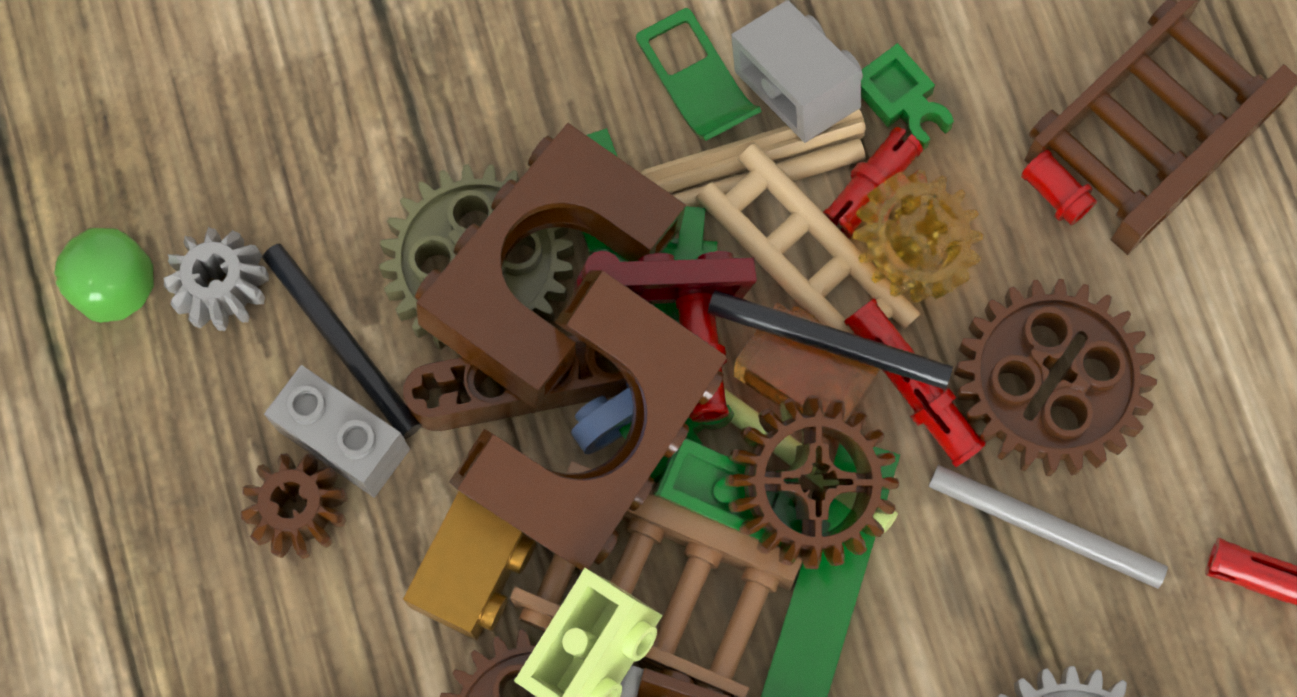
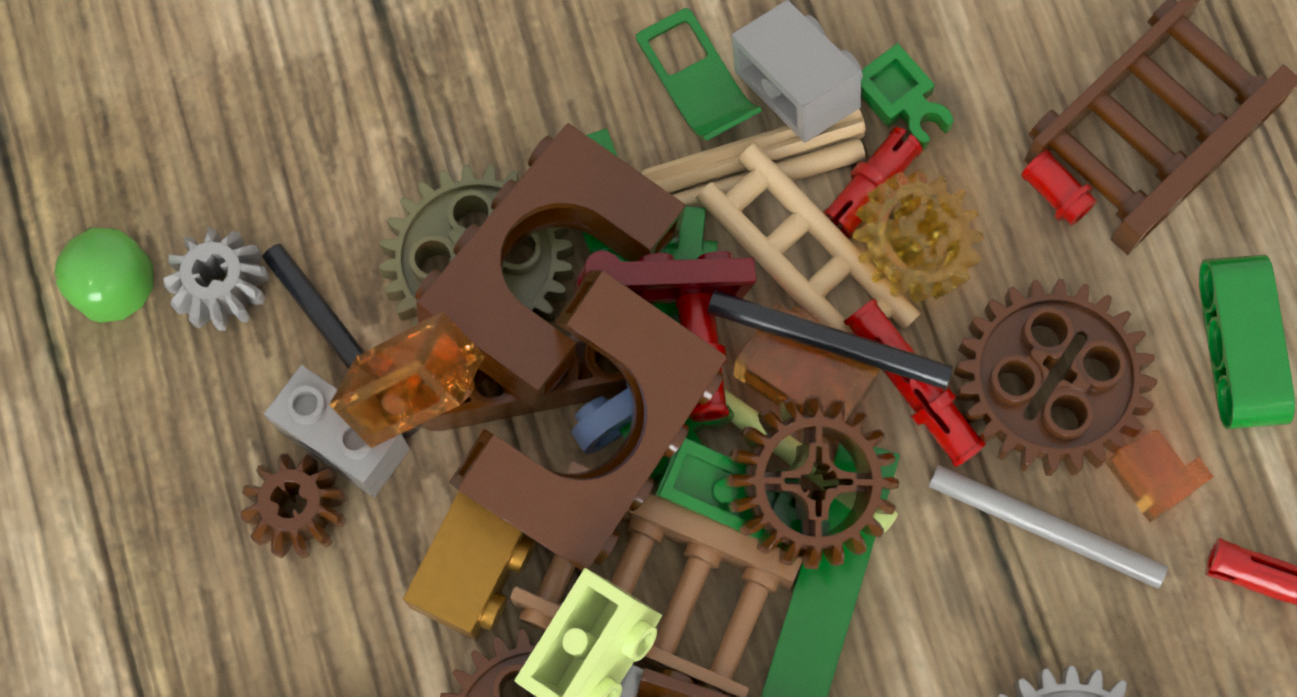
none -> clear orange brick [329,311,484,448]
none -> clear orange panel [1106,430,1214,523]
none -> green beam [1199,255,1295,429]

